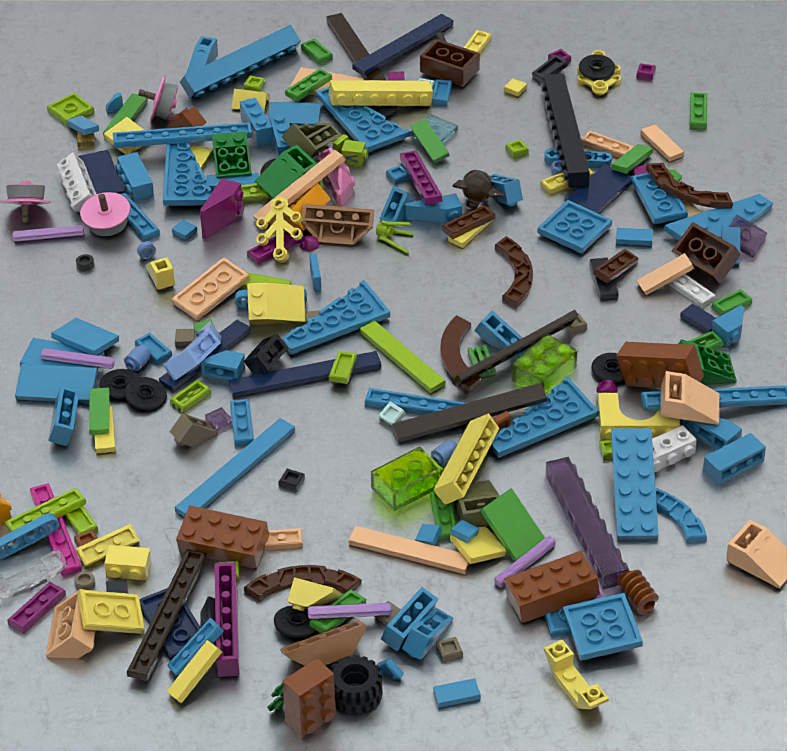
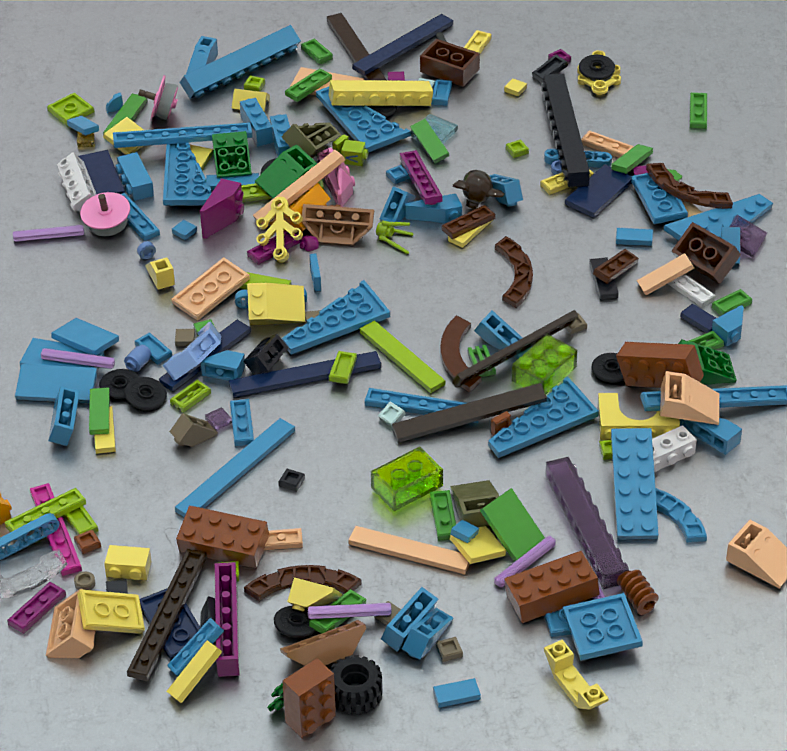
piece [1,181,51,223] -> none
pearl dark grey tile [76,254,95,271] -> none
light yellow tile [76,524,140,568] -> none
dark orange slope [167,106,207,128] -> none
dark azure tile [268,102,321,127] -> none
dark azure tile [377,658,404,679] -> none
dark azure tile [415,524,442,546] -> none
medium blue brick [431,440,458,468] -> none
light yellow brick [434,413,499,504] -> none
dark azure plate [537,200,612,253] -> none
magenta piece [596,380,618,393] -> none
magenta tile [636,63,656,80] -> none
light nougat tile [640,124,684,162] -> none
dark azure brick [703,433,766,485] -> none

